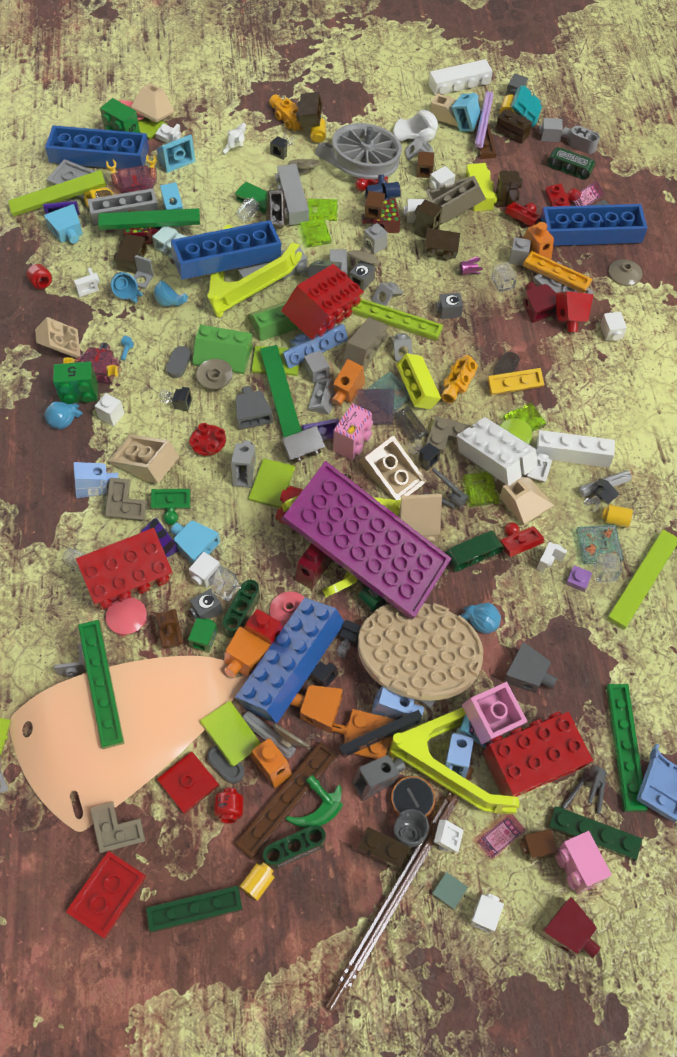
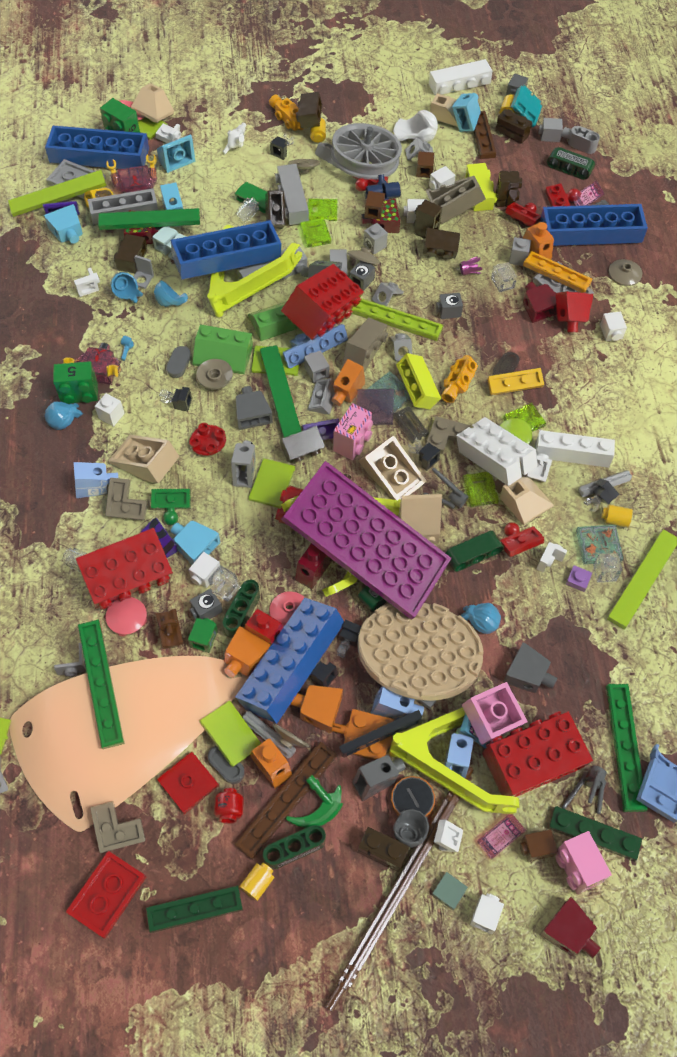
red head [26,264,52,290] -> none
tan slope [35,317,81,359] -> none
lavender axle [475,91,494,149] -> none

